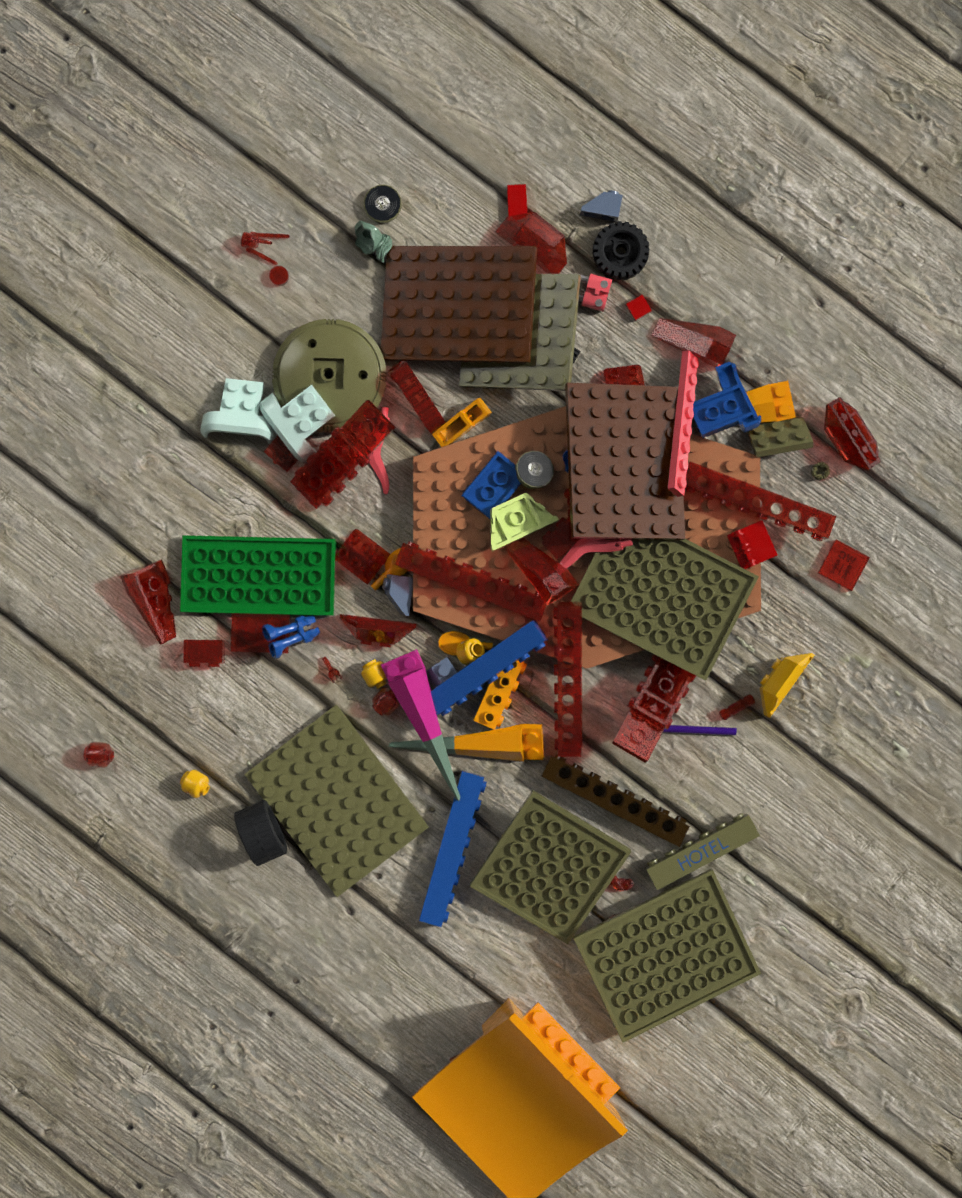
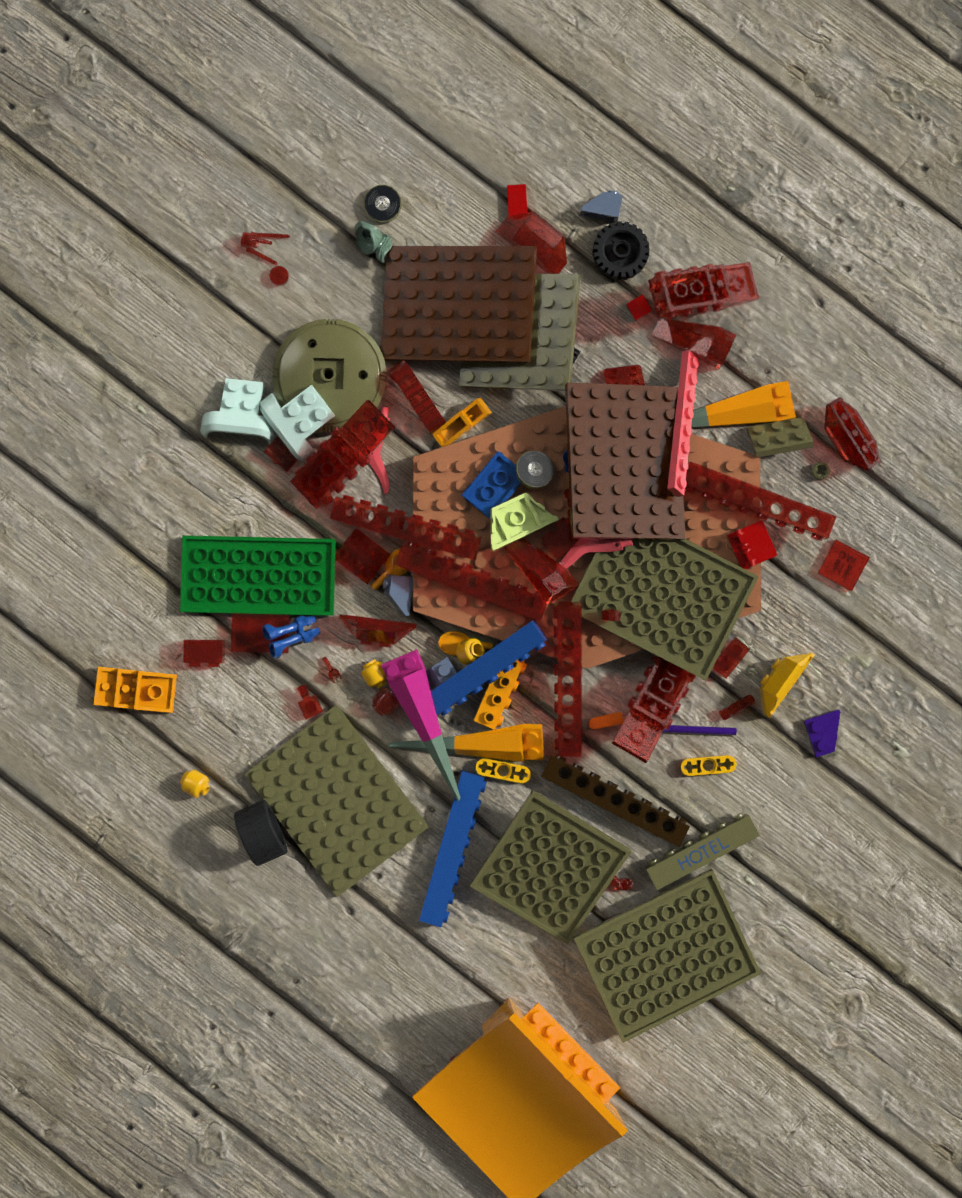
clear red head [83,742,114,768] -> none
clear red wedge [120,559,176,645] -> none
coral piece [579,273,612,312] -> none
blue piece [693,362,761,438] -> none
none -> light orange slope [93,666,177,713]
none -> clear red plate [298,684,324,720]
none -> clear red brick [330,494,482,560]
none -> yellow beam [476,758,531,783]
none -> orange bar [588,712,624,730]
none -> clear red tile [601,609,620,621]
none -> clear red wedge [648,262,759,319]
none -> yellow beam [680,755,737,776]
none -> clear red plate [712,637,750,679]
none -> dark purple wing [803,709,841,757]

